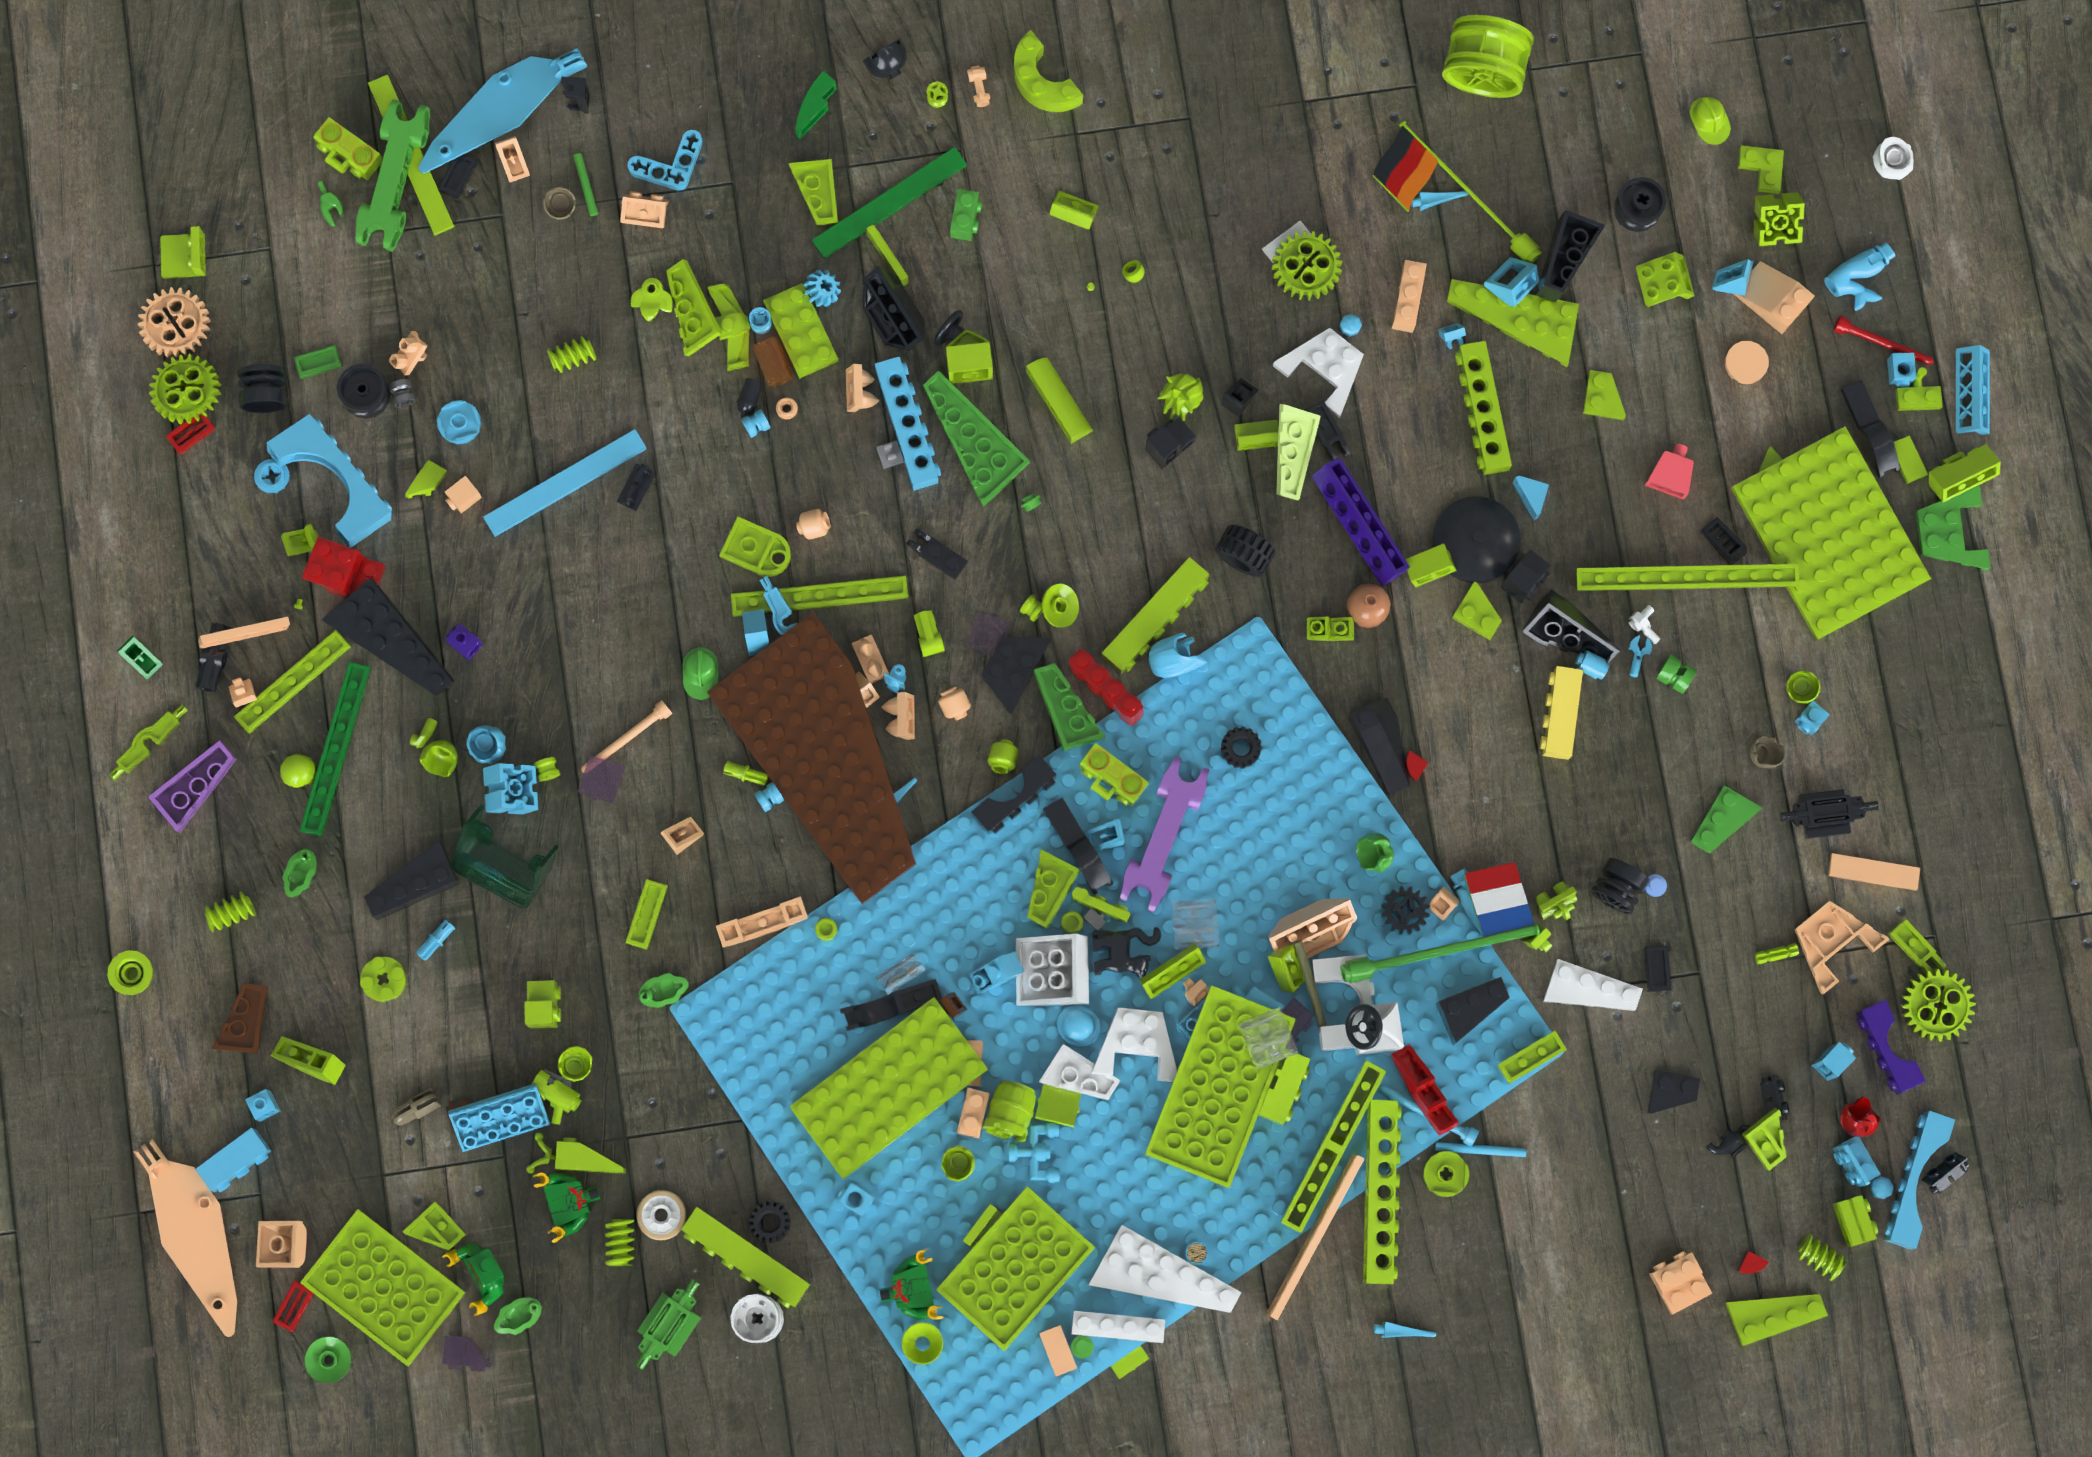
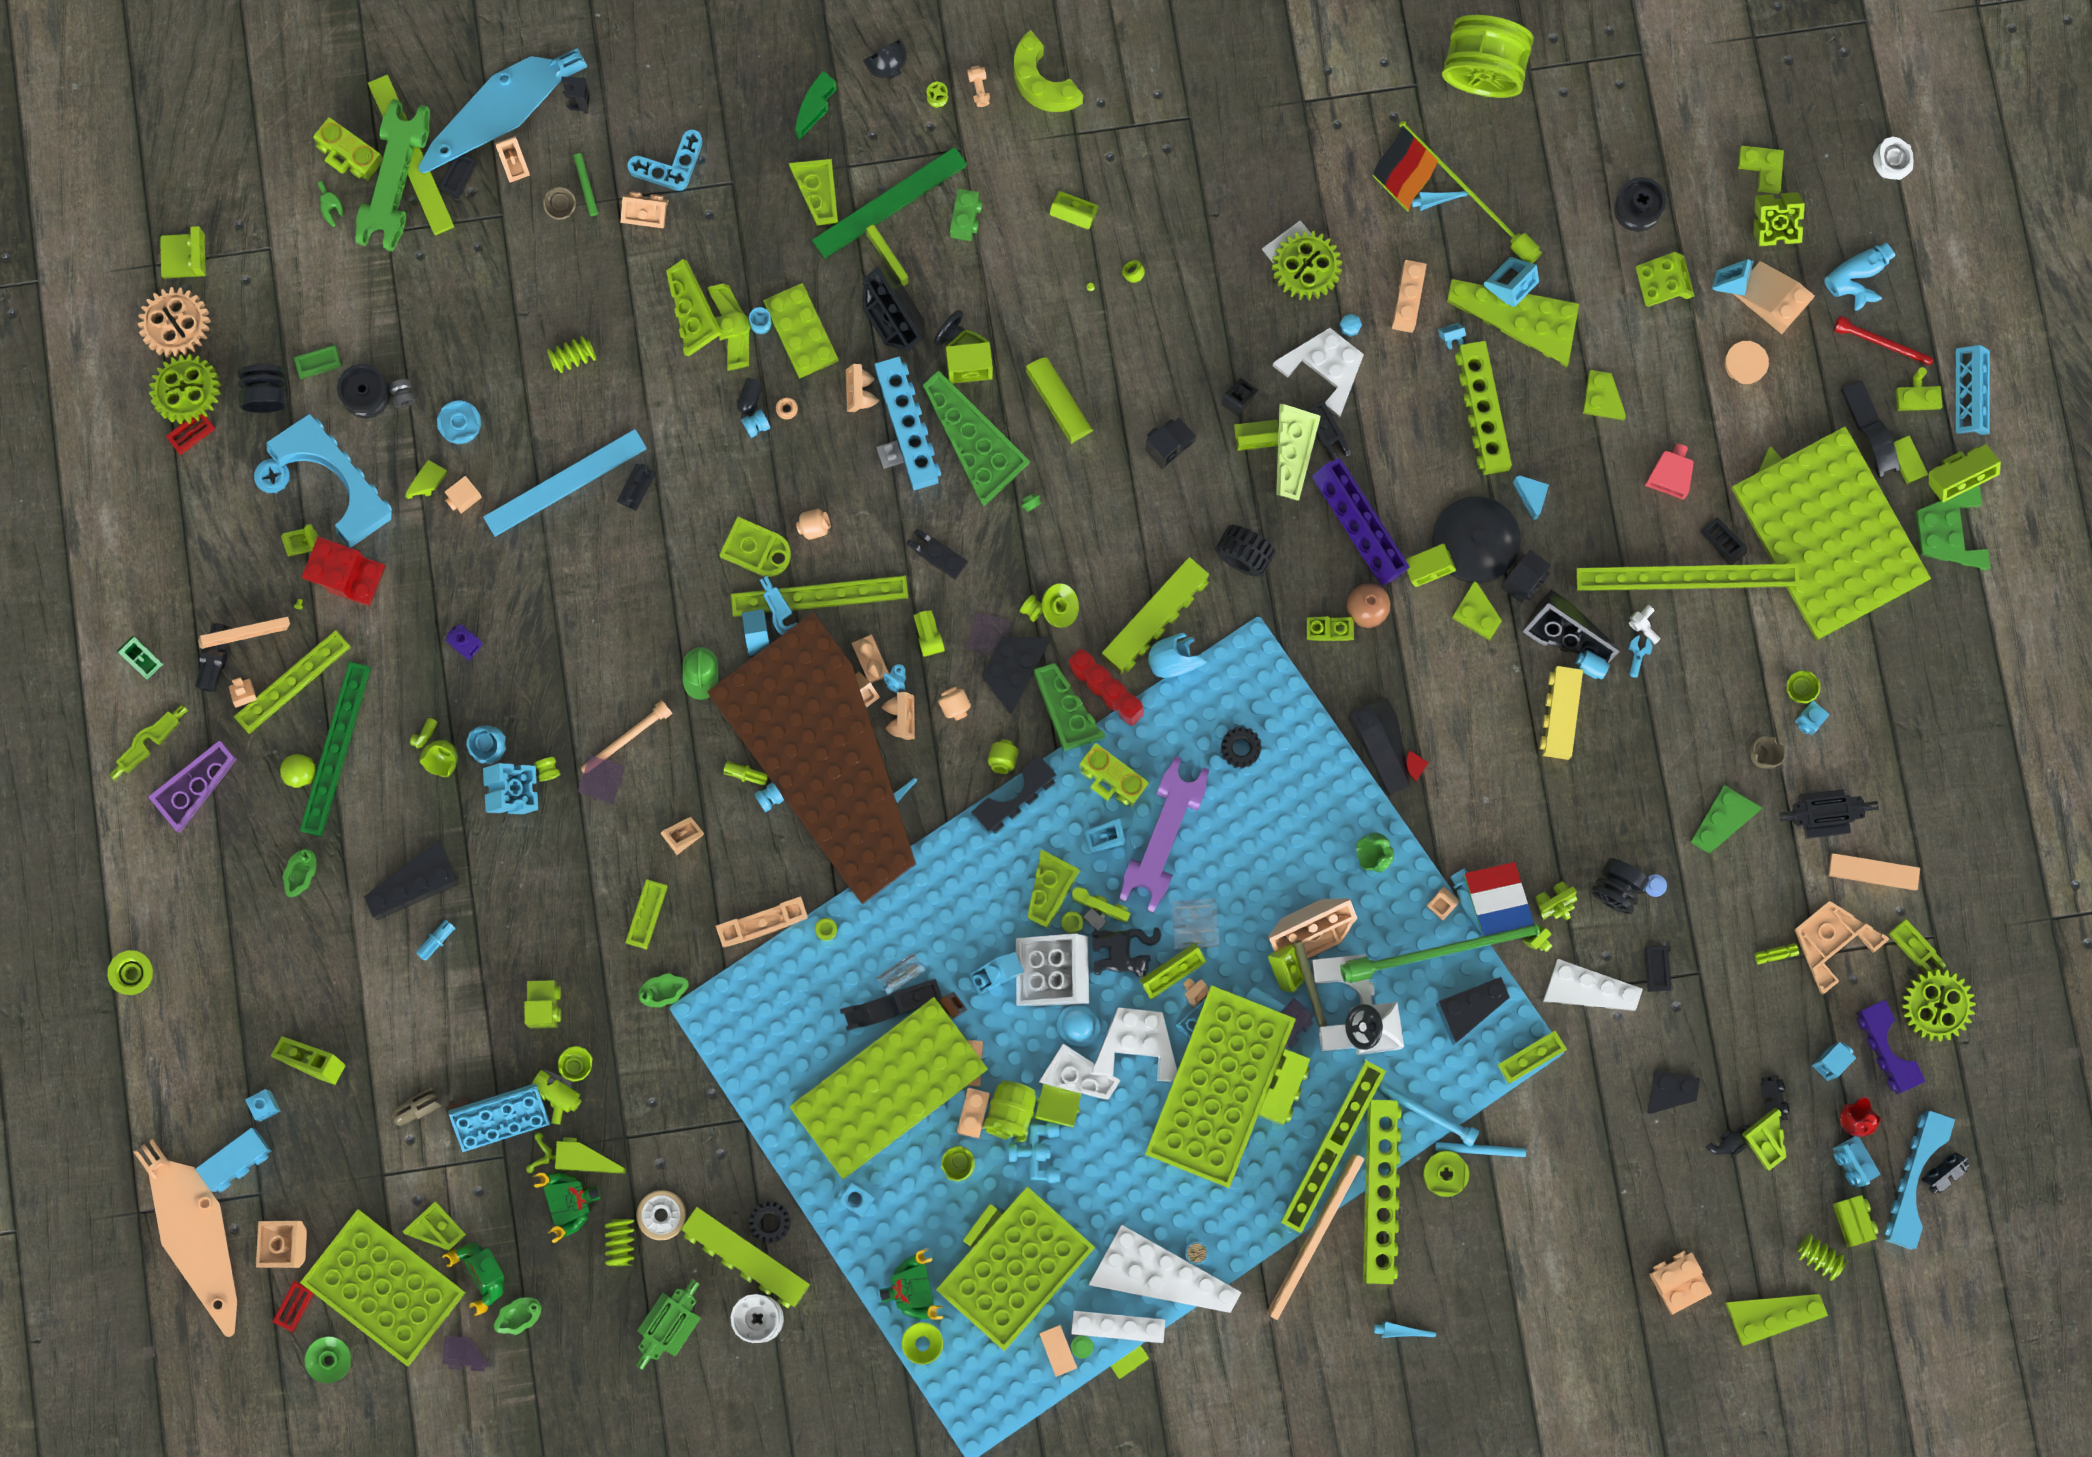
lime piece [205,891,256,933] -> none
reddish brown wing [211,984,268,1054] -> none
black wing [322,578,455,696] -> none
lime plate [360,956,407,1002] -> none
light nougat hips [389,331,427,375] -> none
clear green windscreen [452,804,559,909] -> none
lime plate [631,278,673,322] -> none
clear orange hinge [753,336,795,387] -> none
medium azure gear [803,270,841,307] -> none
black piece [1043,797,1113,895] -> none
lime hair [1157,374,1204,421] -> none
clear slope [1238,1007,1299,1070] -> none
black gear [1381,886,1430,935] -> none
red slope [1391,1044,1459,1136] -> none
black wedge [1536,210,1605,303] -> none
bright green wheel [1656,654,1697,694] -> none
lime piece [1689,97,1731,145] -> none
red tile [1737,1251,1769,1274] -> none
medium azure tile [1869,1176,1894,1199] -> none
medium azure brick [1887,353,1916,387] -> none

